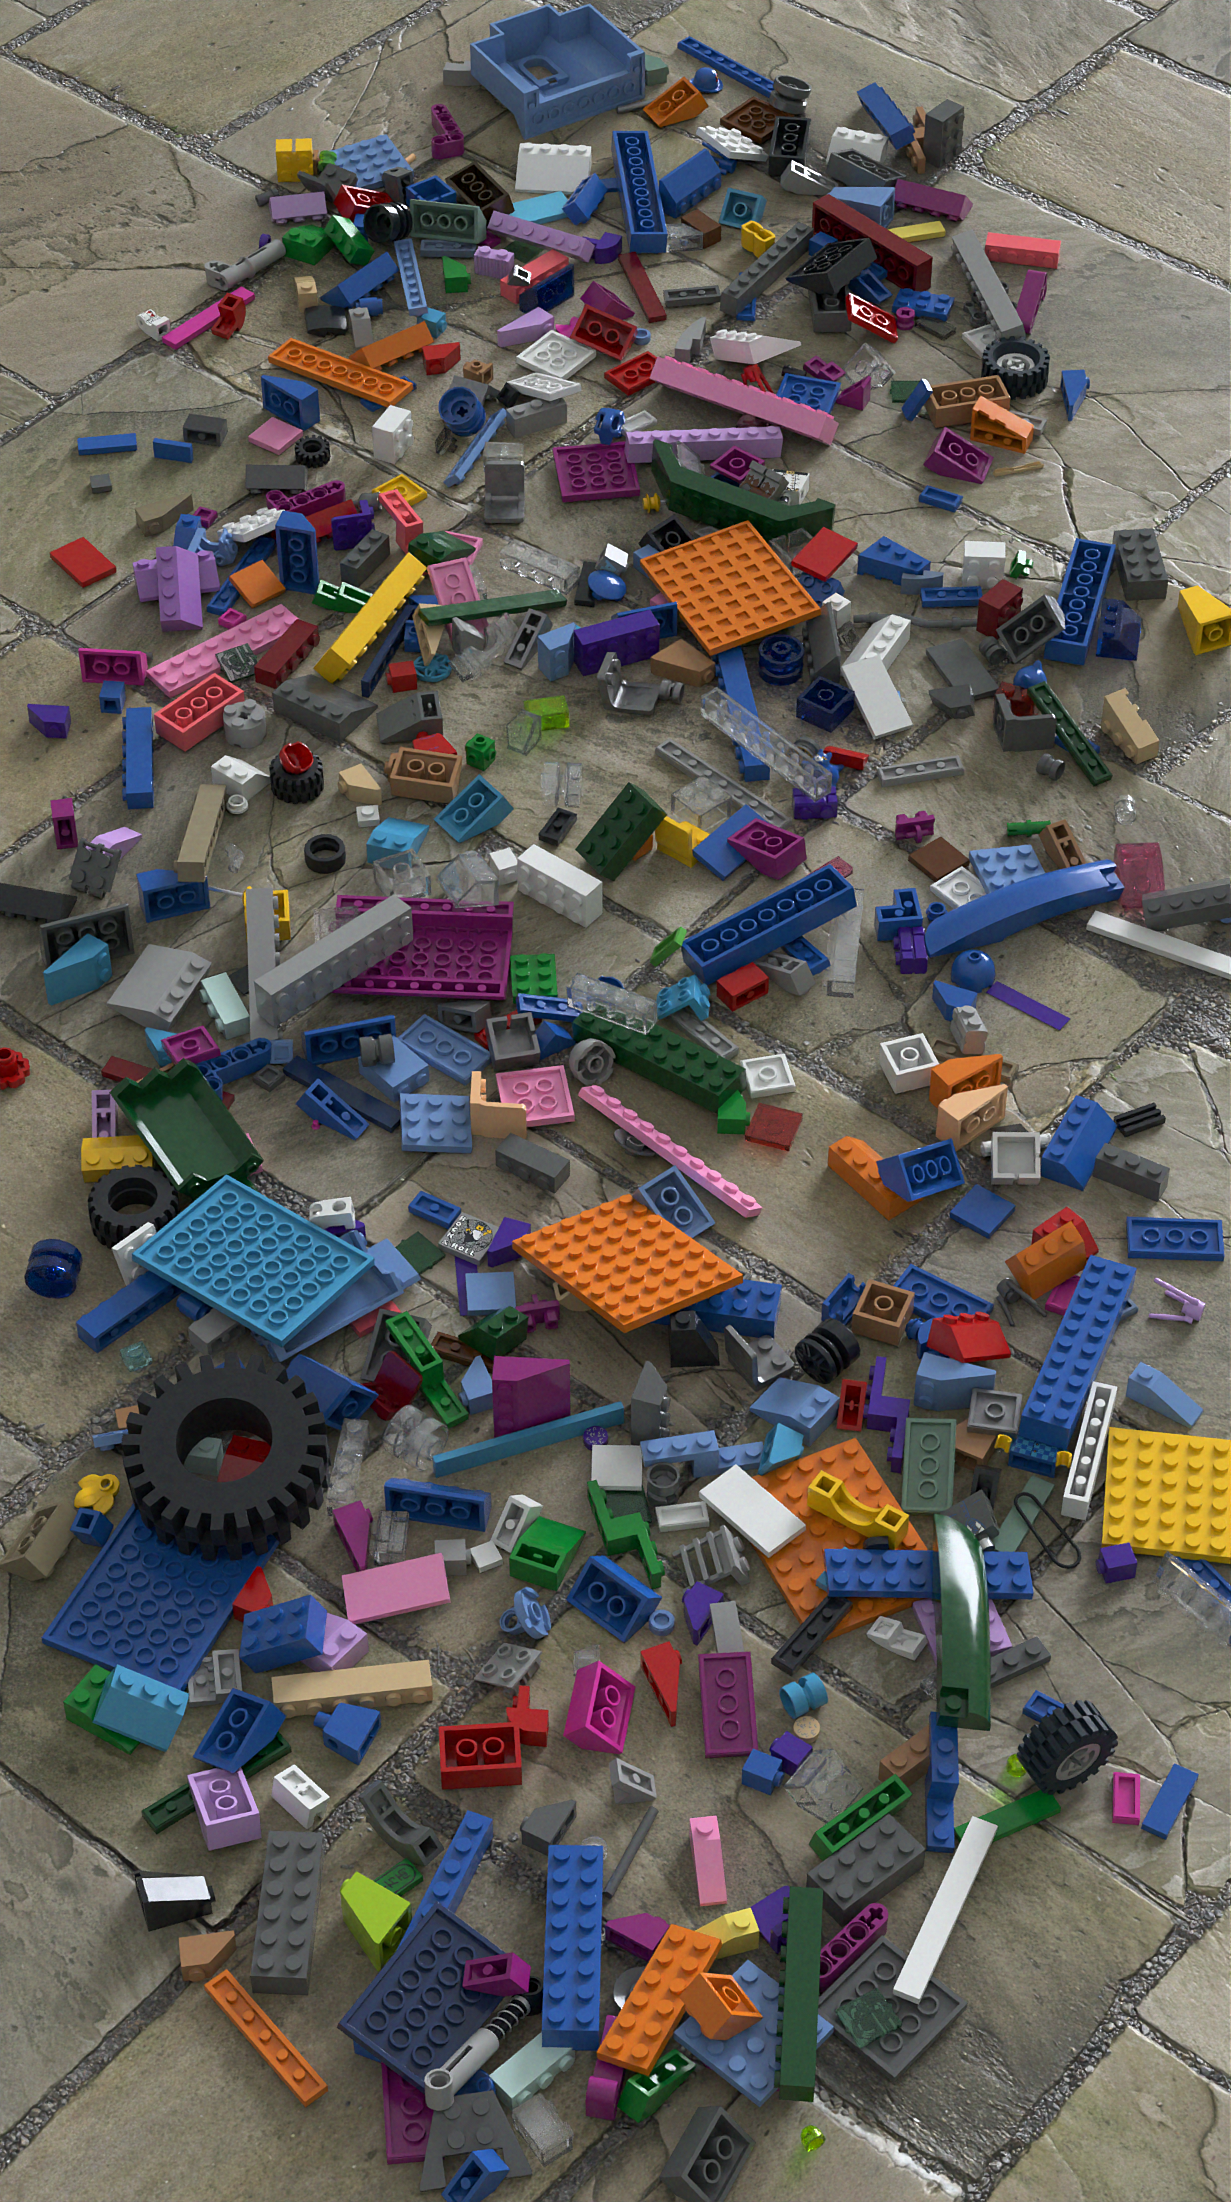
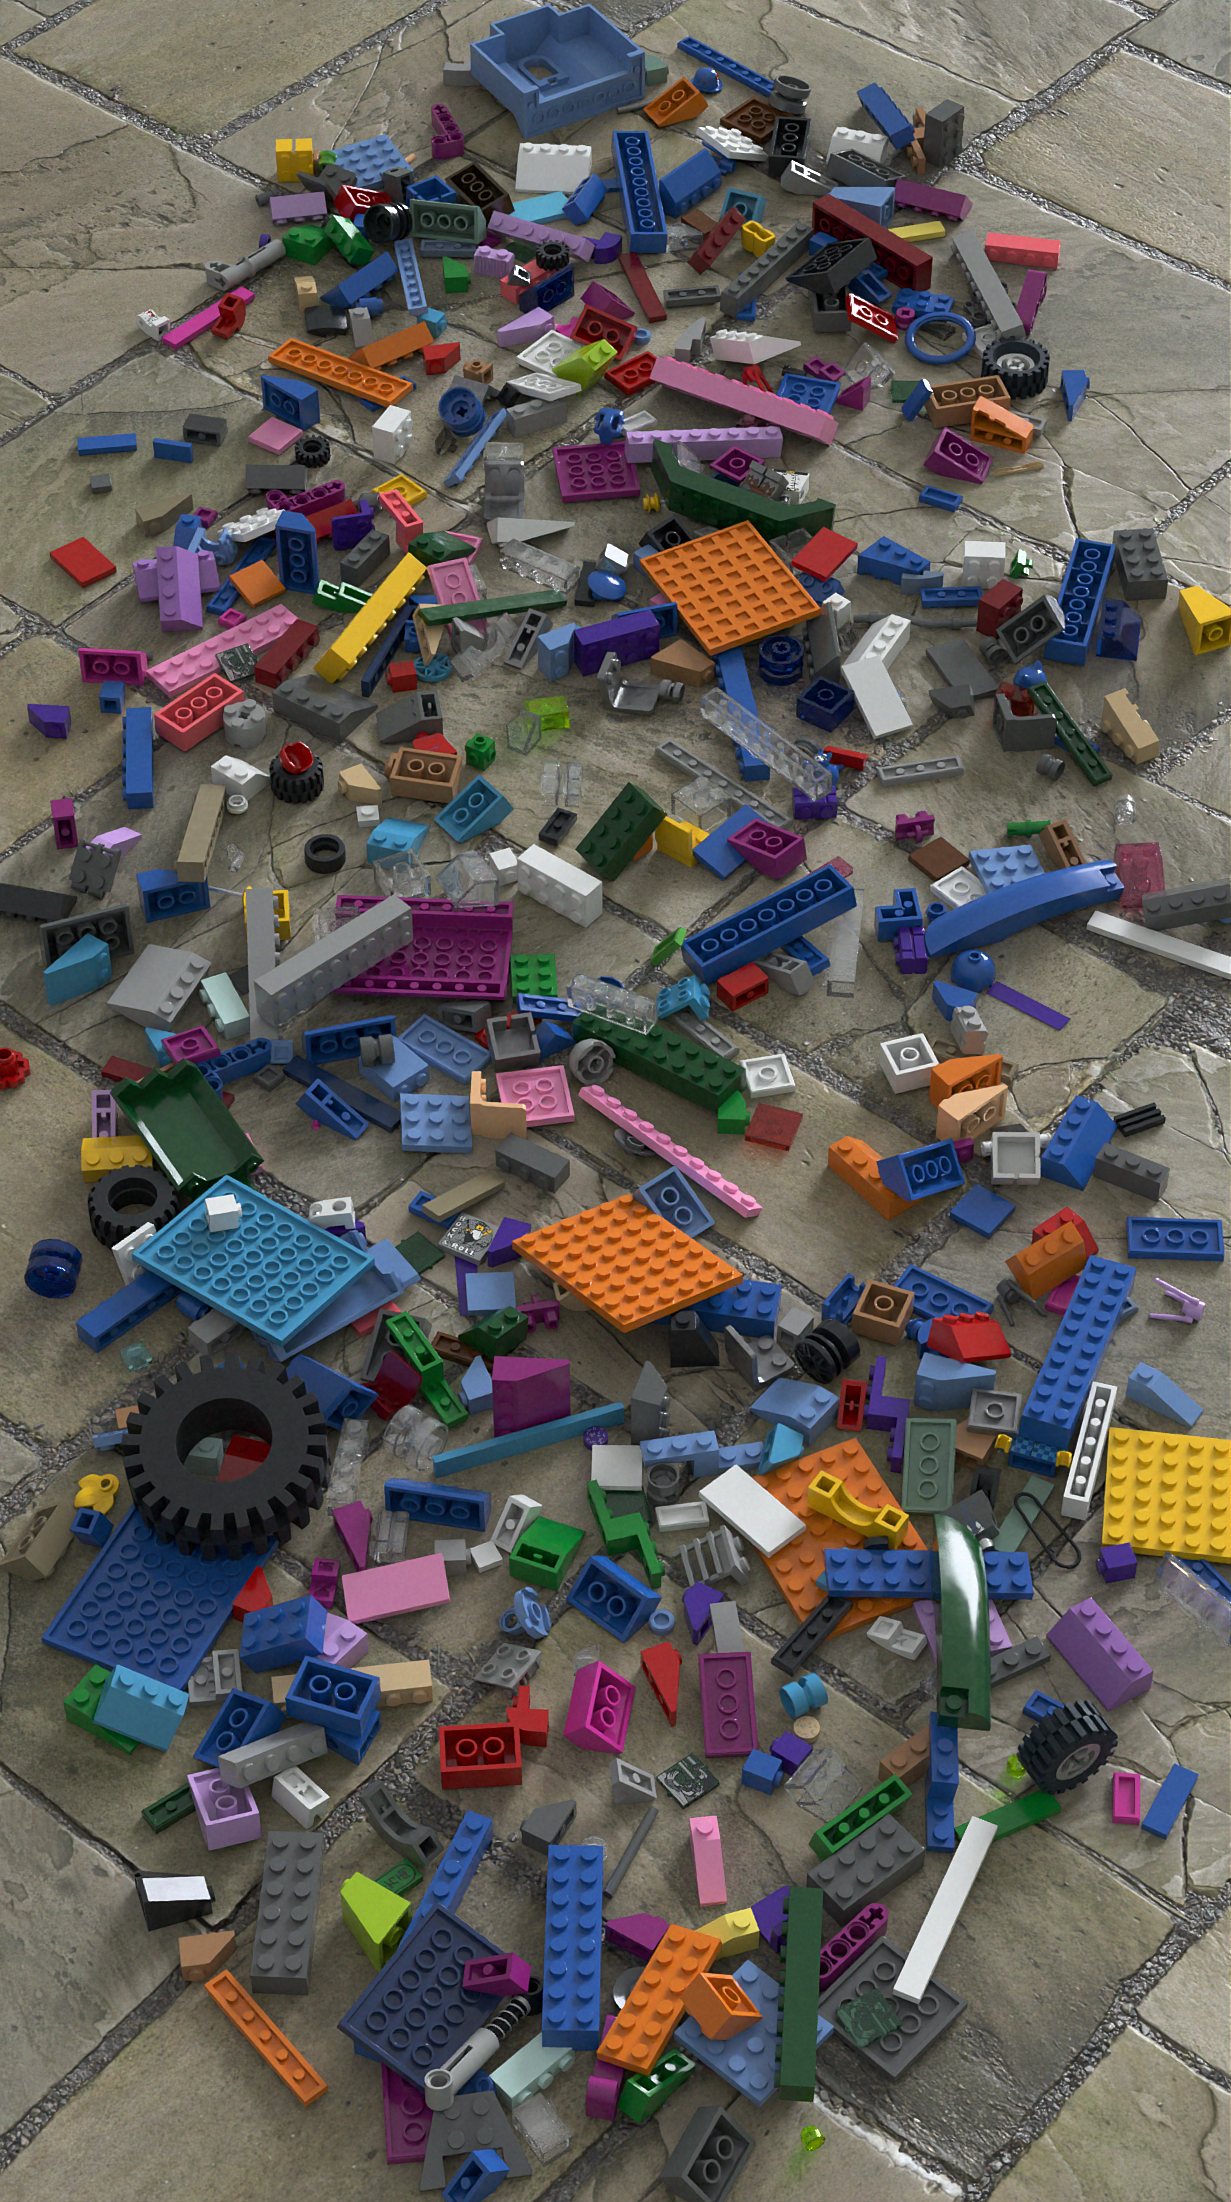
none -> white brick [205,1194,242,1232]
none -> light grey brick [218,1721,328,1789]
none -> blue brick [285,1656,381,1738]
none -> magenta slope [308,1558,341,1609]
none -> dark tan tile [422,1170,506,1223]
none -> white wedge [487,517,574,548]
none -> black tyre [536,240,569,272]
none -> lime slope [551,339,618,397]
none -> piece [656,1752,720,1810]
none -> dark red brick [687,206,746,275]
none -> light grey brick [777,1307,814,1350]
none -> blue wedge [904,311,976,365]
none -> magenta plate [953,1137,974,1163]
none -> medium lavender slope [1046,1597,1153,1712]

